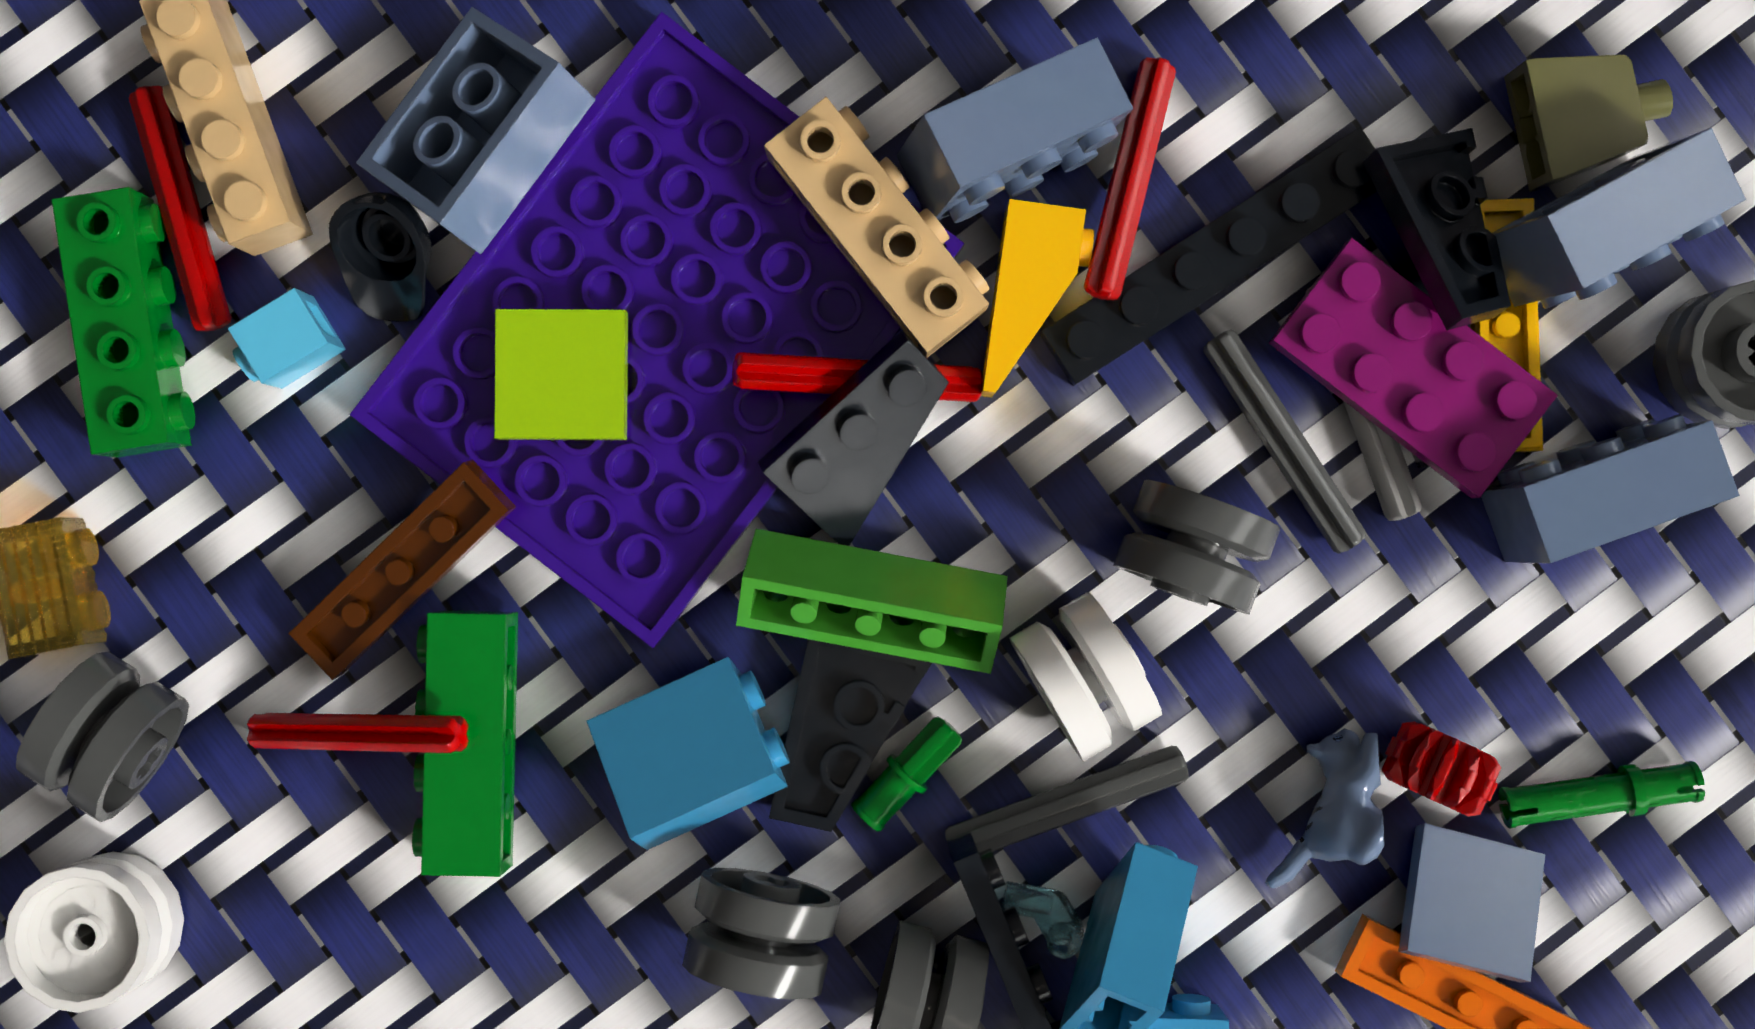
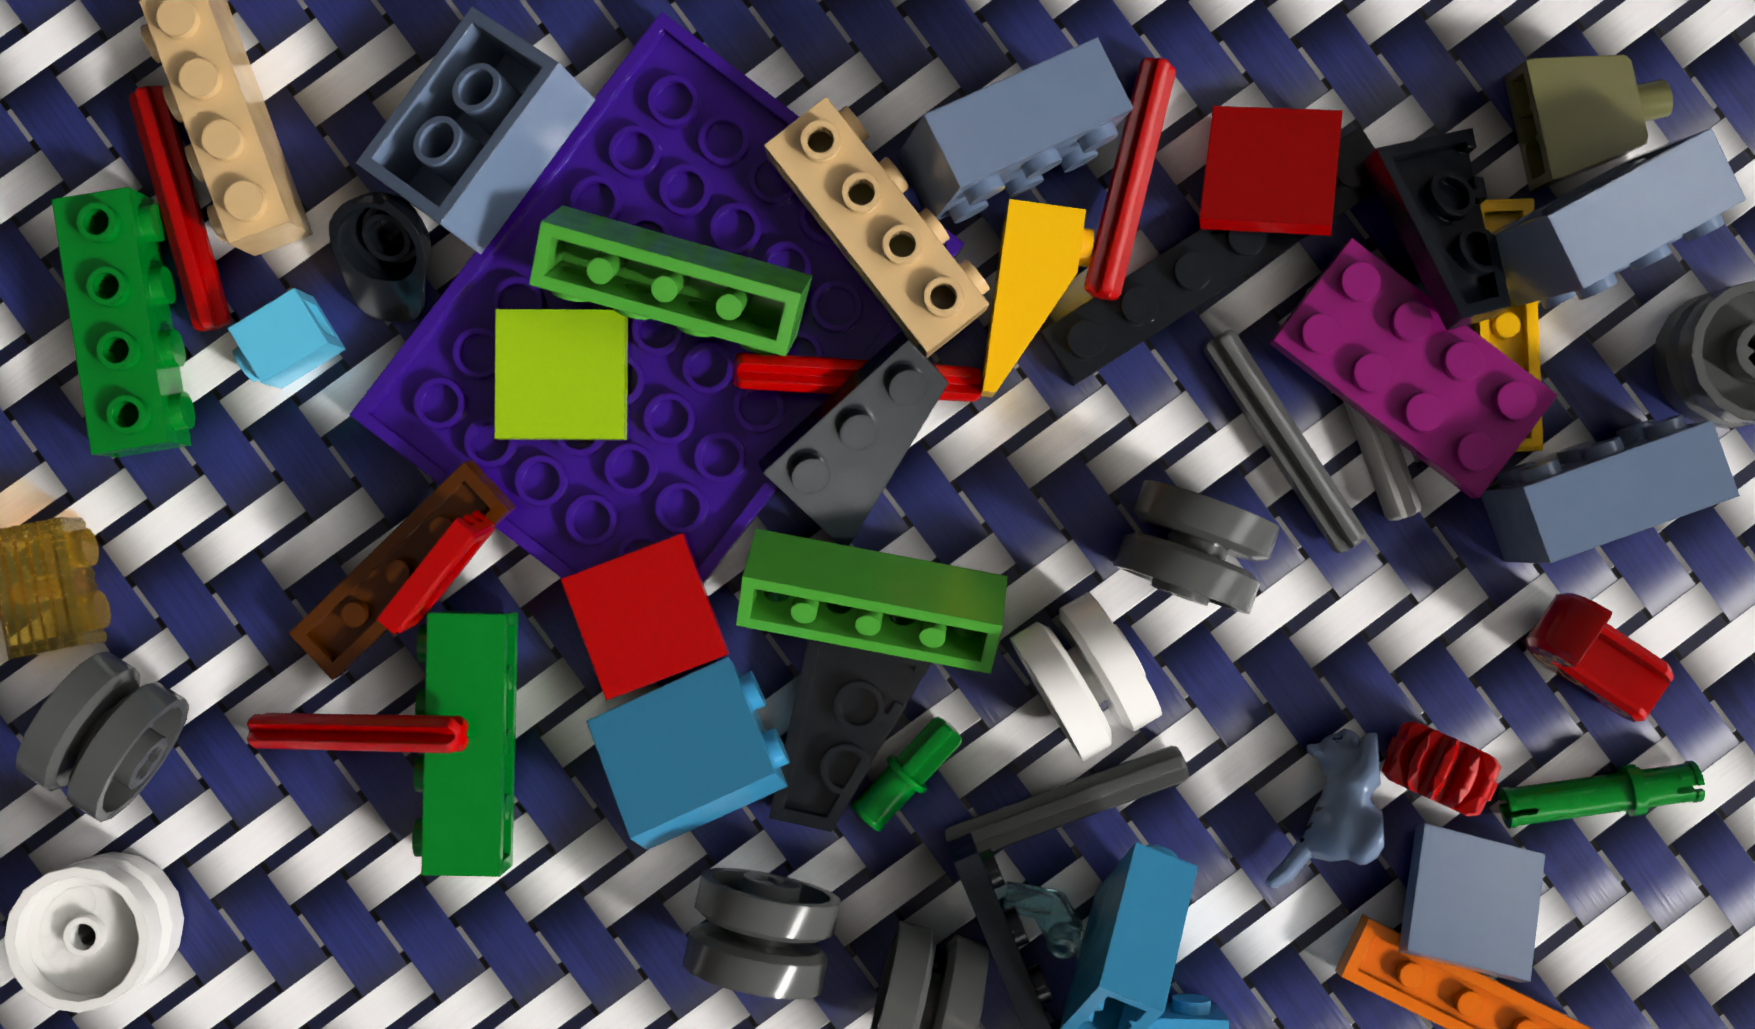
none -> red tile [376,510,495,634]
none -> bright green brick [529,205,812,357]
none -> red tile [561,533,729,701]
none -> red tile [1199,106,1343,236]
none -> red animal [1525,593,1674,722]

